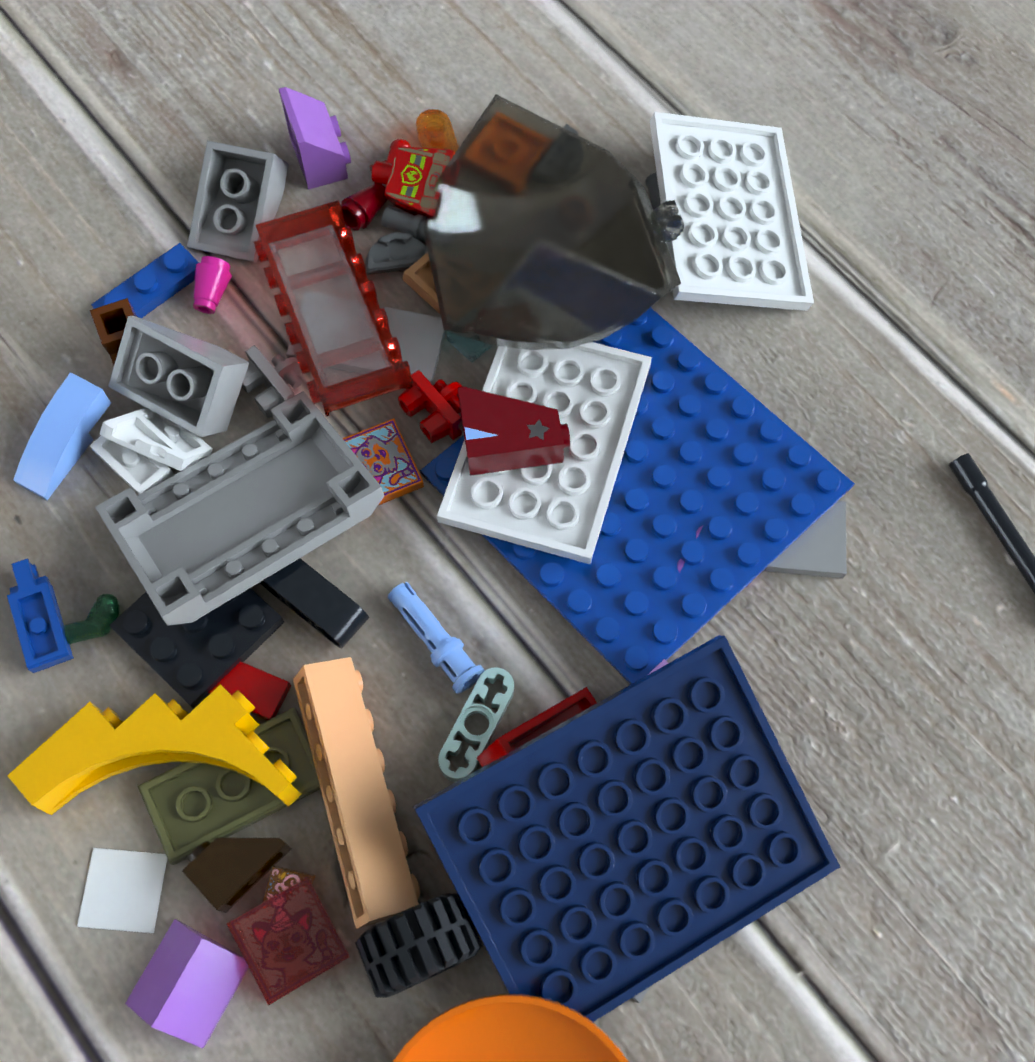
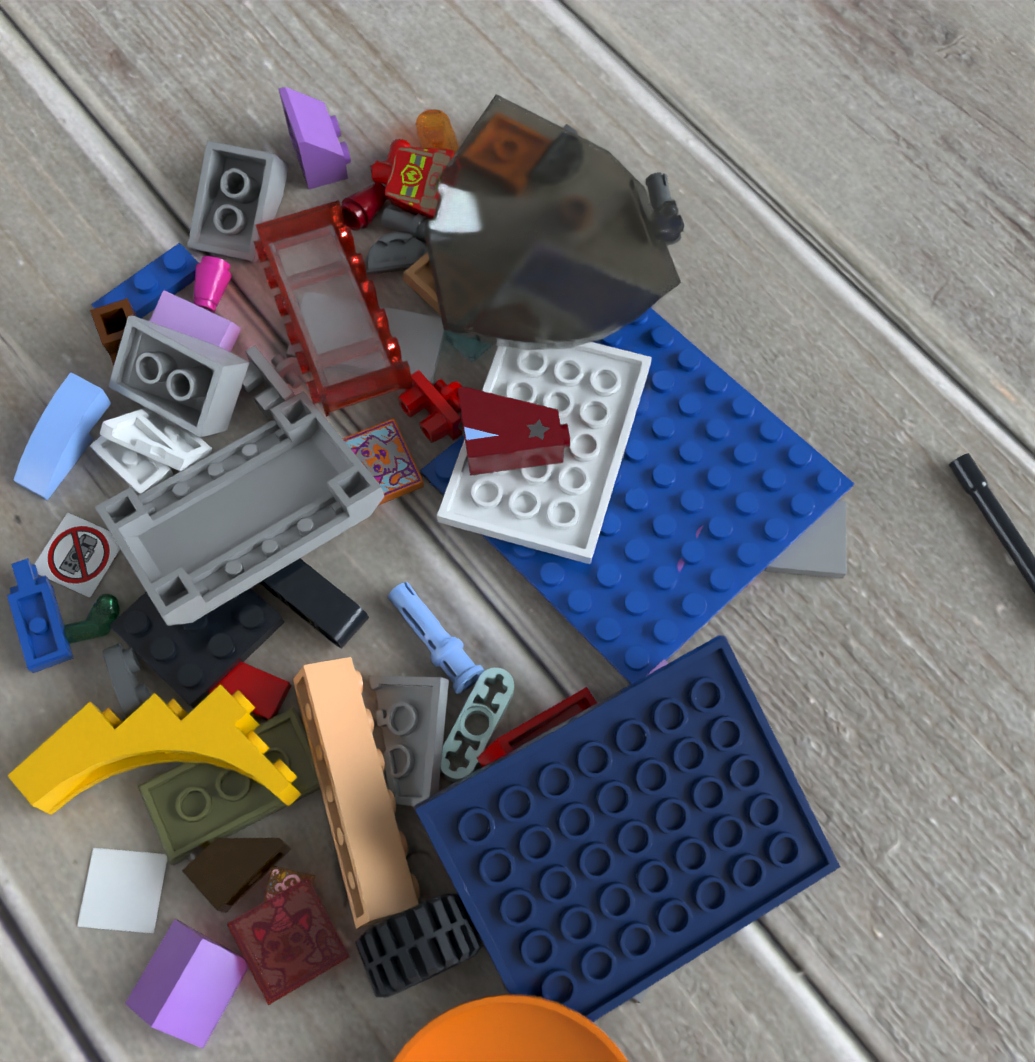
white plate [650,112,814,311] -> none
none -> sticker [35,513,120,598]
none -> dark grey plate [103,643,151,718]
none -> lavender brick [149,290,242,352]
none -> light grey wing [369,675,449,806]

